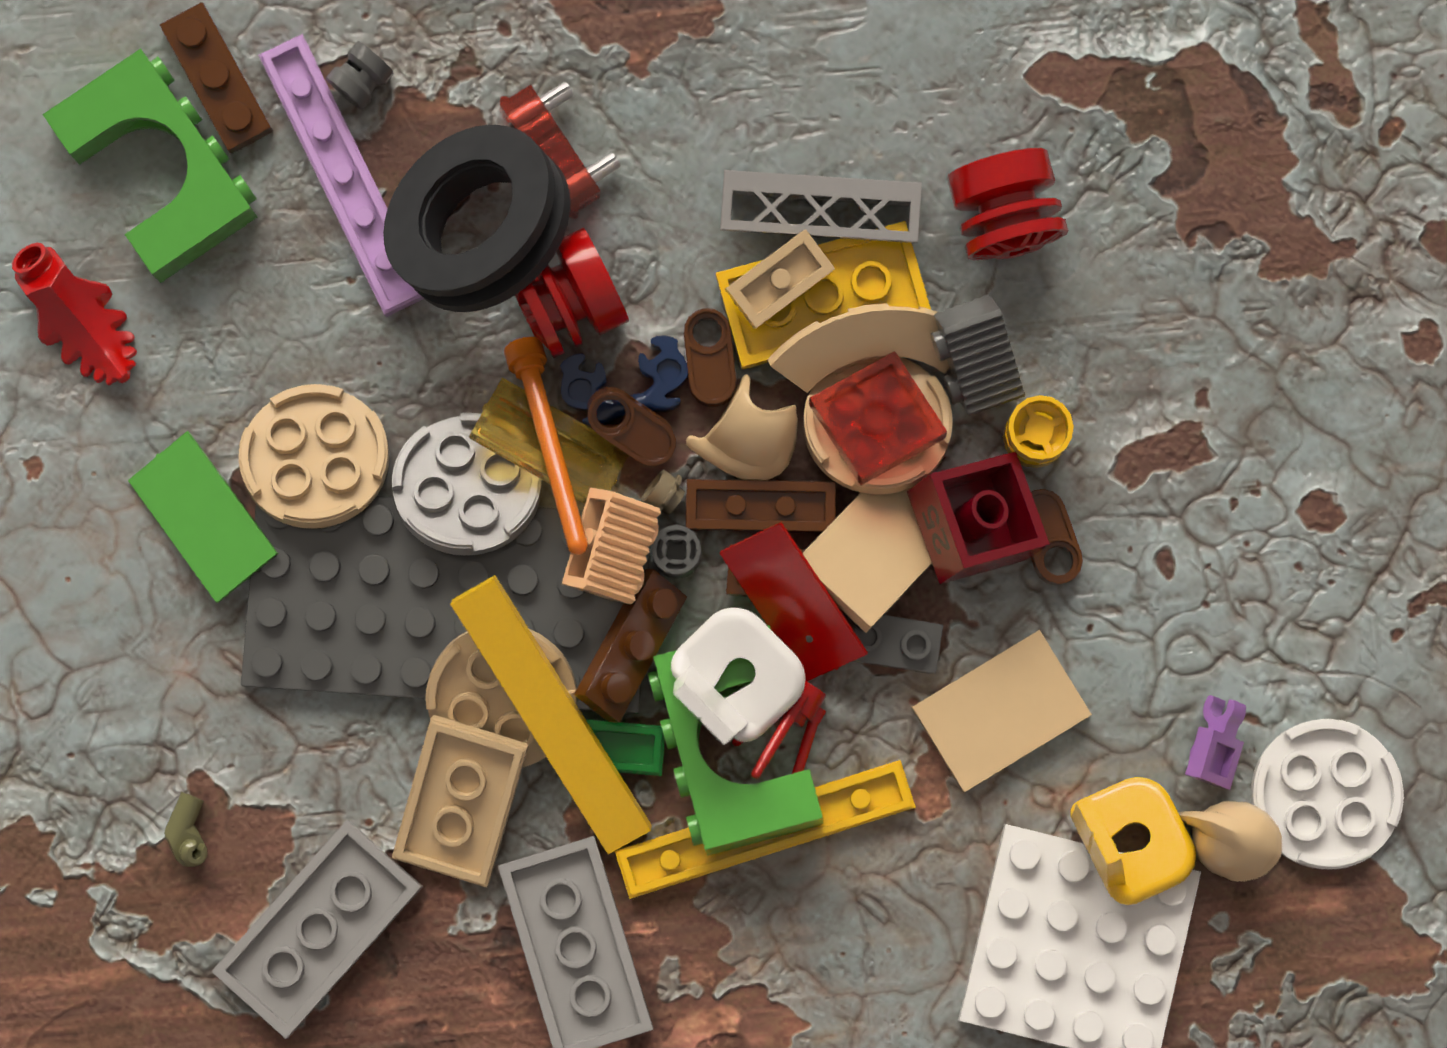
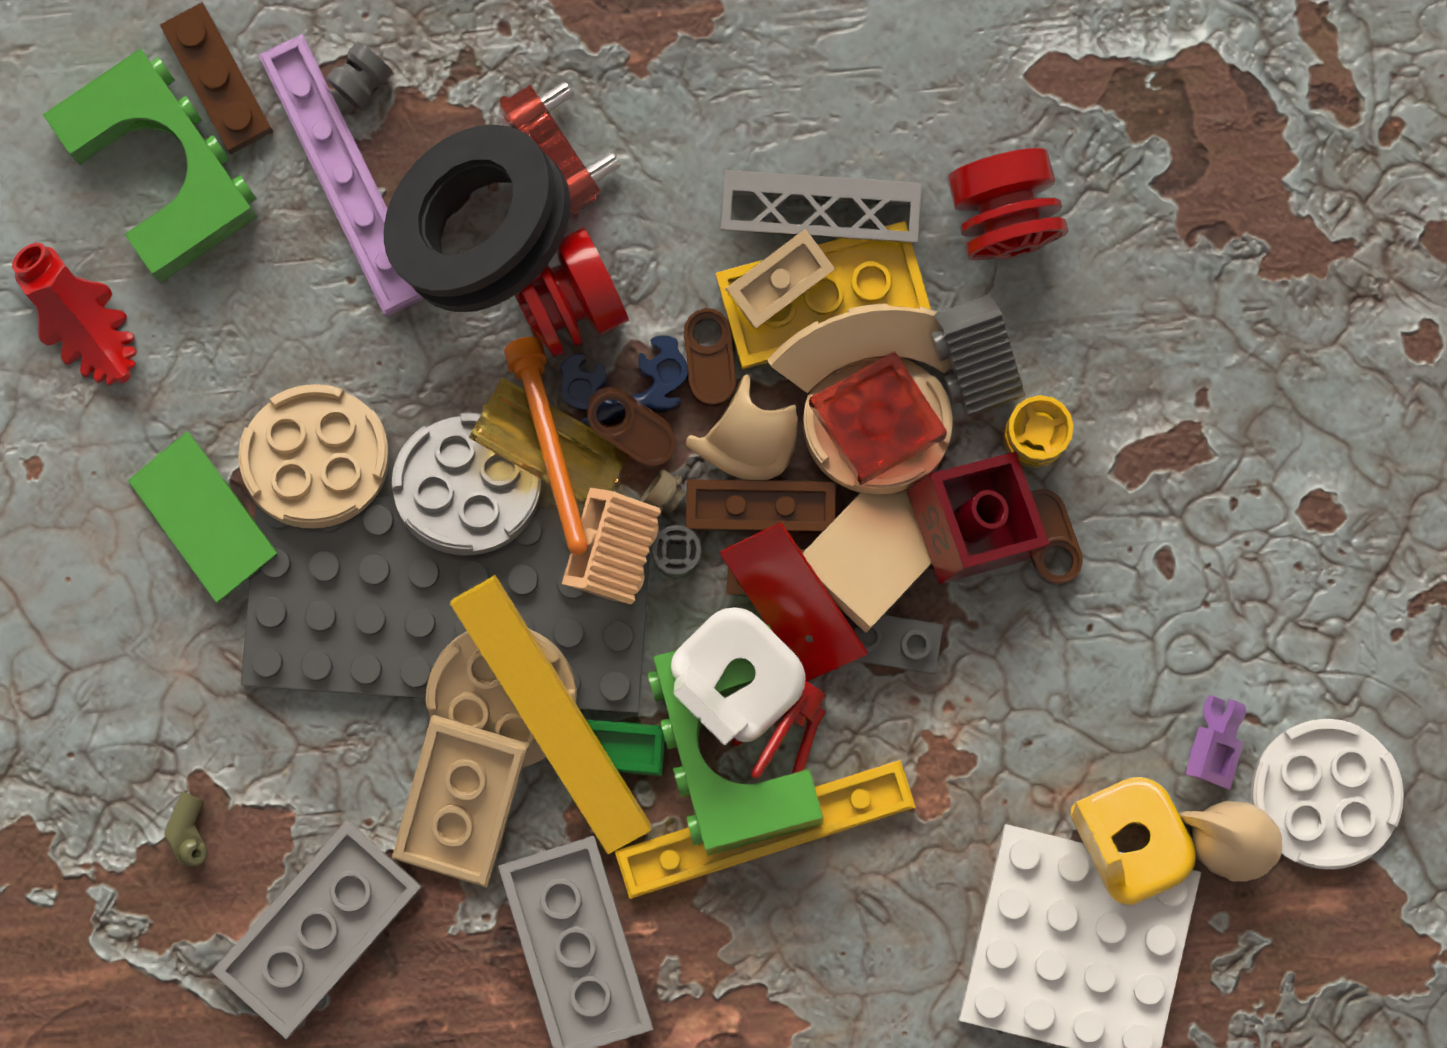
reddish brown plate [574,569,687,723] -> none
tan tile [911,630,1092,793] -> none

